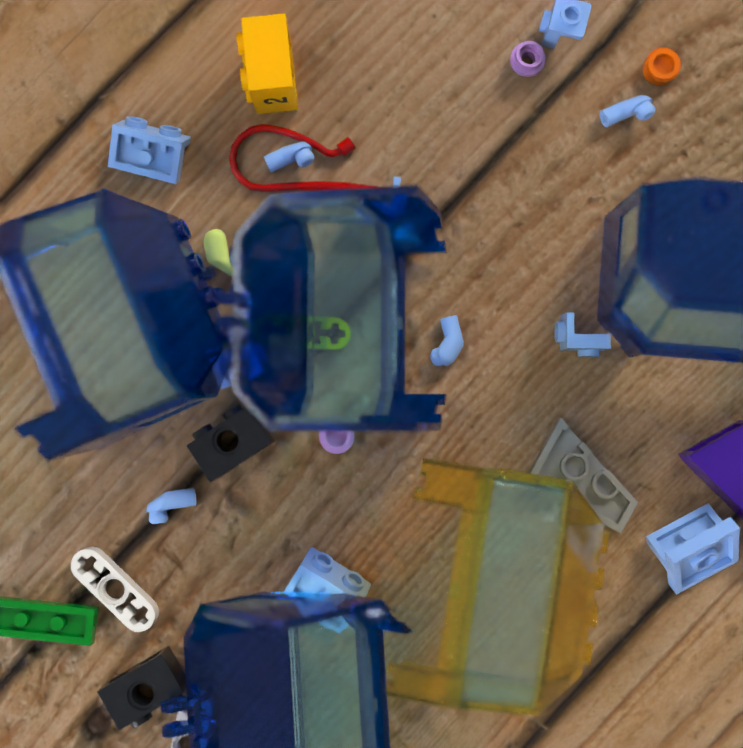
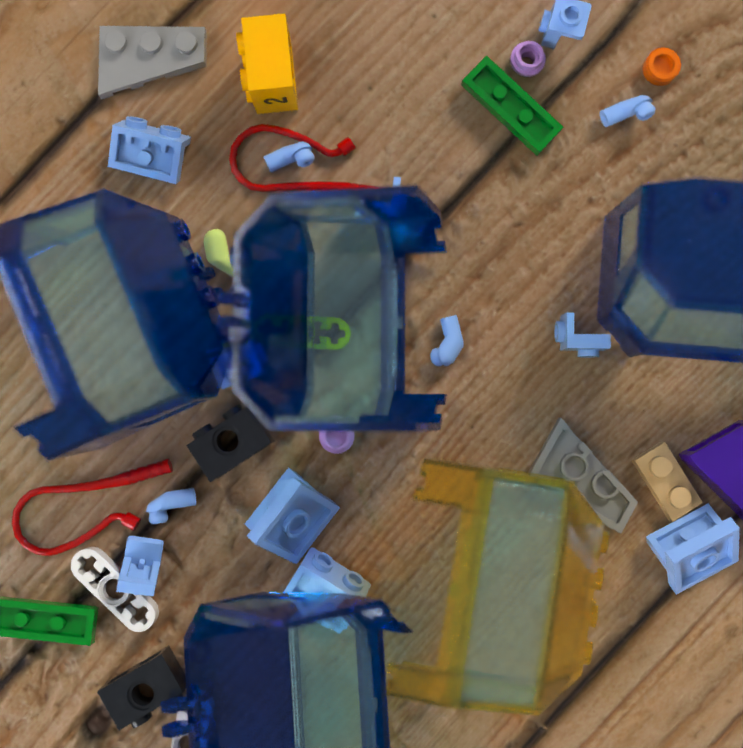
none -> red piece [12,459,173,556]
none -> light grey wing [98,26,207,99]
none -> light blue bracket [116,535,164,597]
none -> light blue bracket [245,467,340,564]
none -> green plate [461,55,564,156]
none -> tan plate [631,442,703,522]

